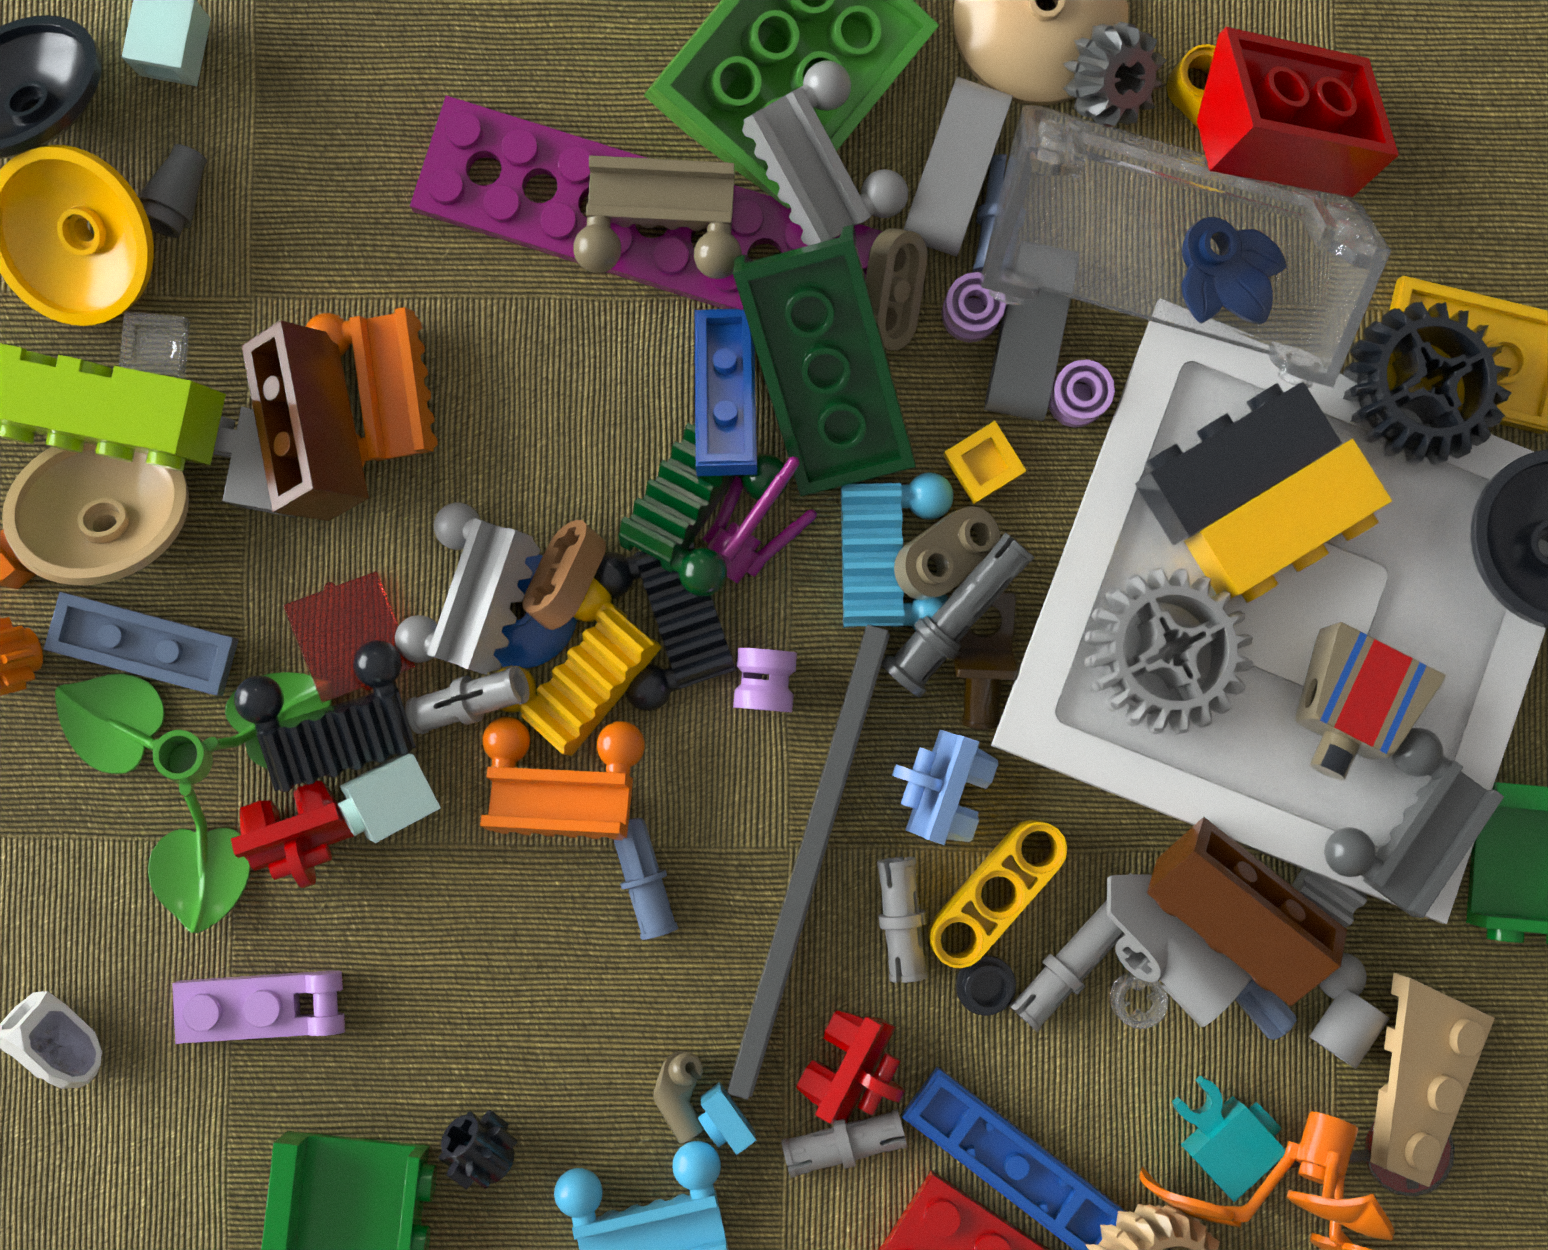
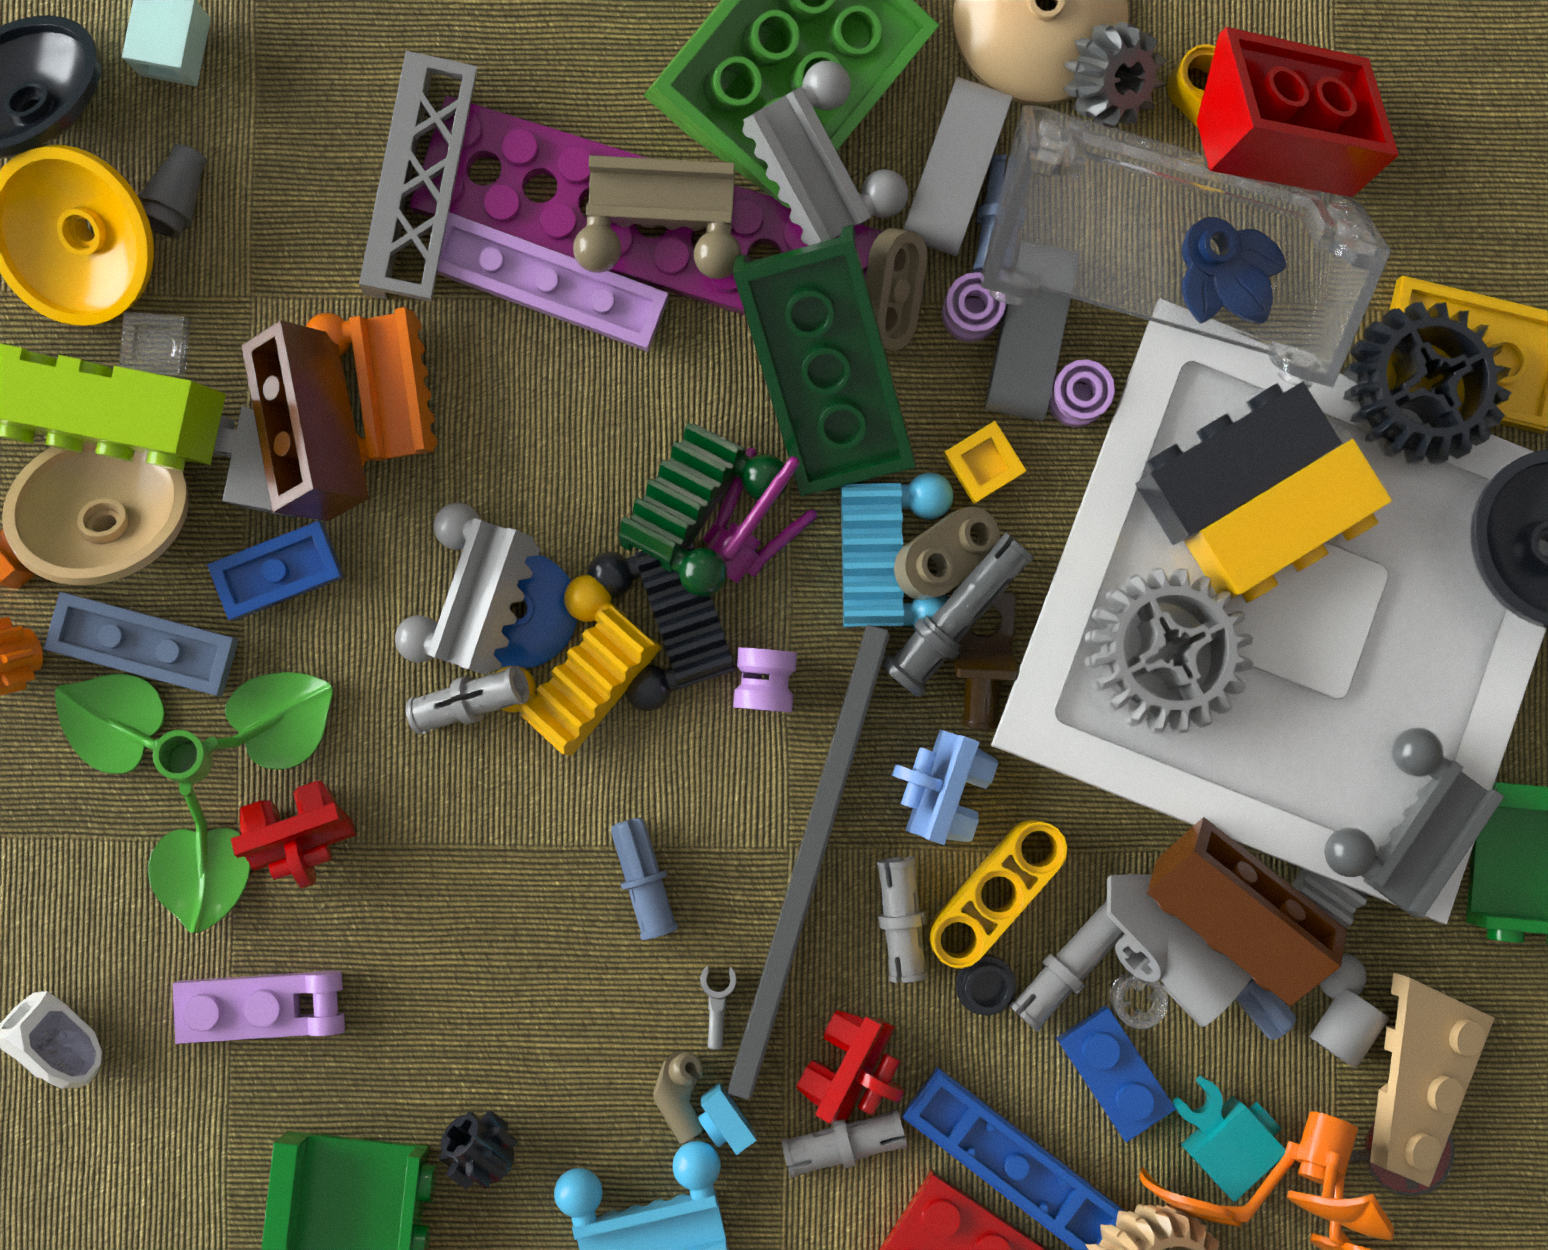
black gear [234,640,416,792] -> none
clear red piece [283,571,415,703] -> none
light aqua brick [338,754,441,843] -> none
orange gear [480,716,645,840] -> none
medium nougat beam [523,520,606,630] -> none
blue tile [695,309,757,476] -> none
torso [1296,622,1446,781] -> none
none -> blue plate [207,521,345,621]
none -> light grey fence [359,51,478,302]
none -> lavender plate [437,212,669,352]
none -> light grey hand [700,965,737,1049]
none -> blue plate [1056,1005,1176,1143]

